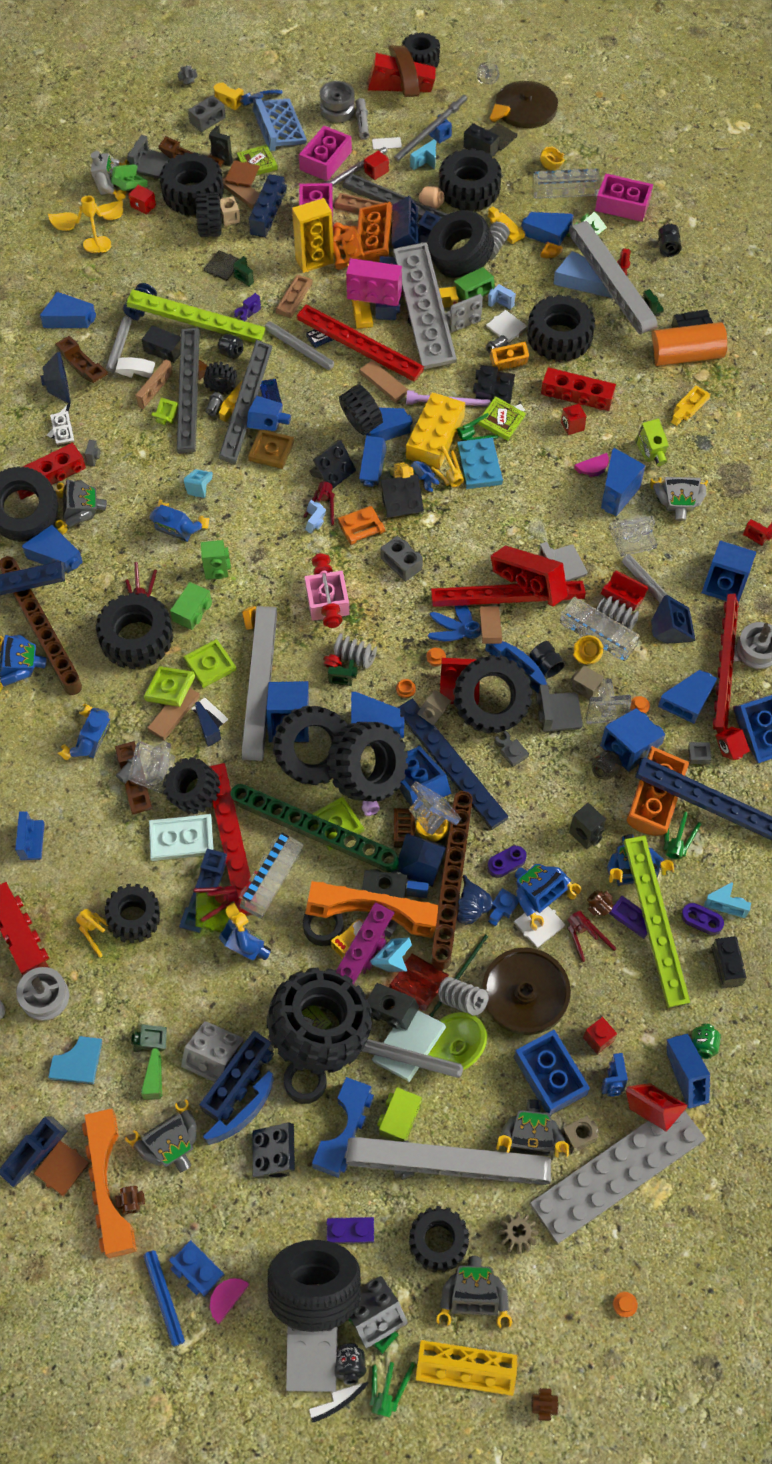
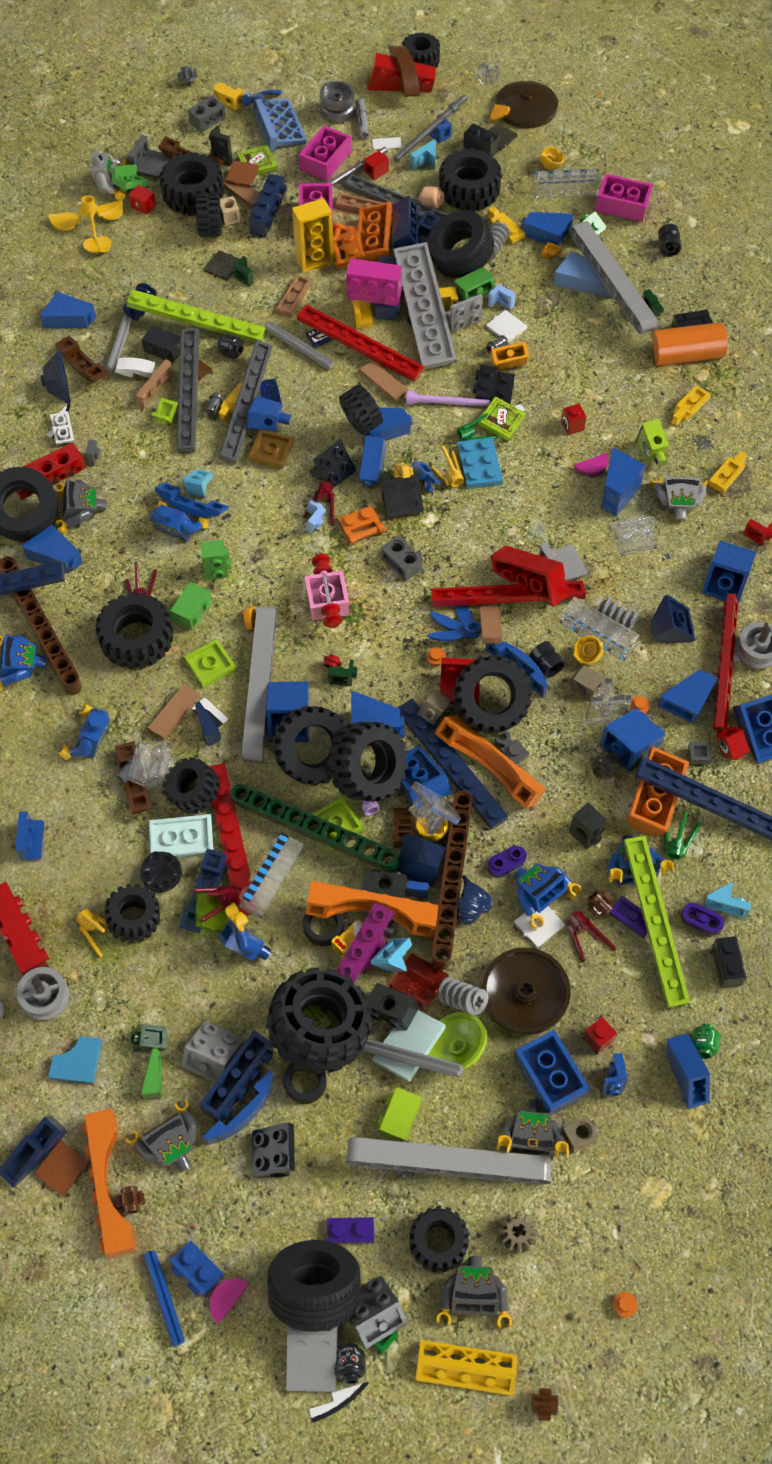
lime tile [143,666,195,707] -> none
black tyre [203,362,237,395] -> none
dark purple plate [234,293,261,321] -> none
blue arch [312,1077,374,1178] -> none
light grey piece [334,633,377,669] -> none
green plant [370,1362,416,1418] -> none
orange plate [396,679,416,698] -> none
yellow brick [406,392,465,469] -> none
dark green piece [428,934,488,1017] -> none
blue plate [488,888,519,927] -> none
black tyre [527,295,595,362] -> none
light grey plate [529,1111,706,1245] -> none
dark grey bracket [536,685,583,732] -> none
red brick [541,367,616,411] -> none
red bracket [600,570,648,611] -> none
red axle [617,248,631,276] -> none
light grey axle [622,554,668,603] -> none
red slope [626,1083,687,1132] -> none
none -> black dish [140,851,182,893]
none -> blue slope [155,482,229,517]
none -> orange arch [435,715,546,809]
none -> yellow hinge [708,451,747,494]

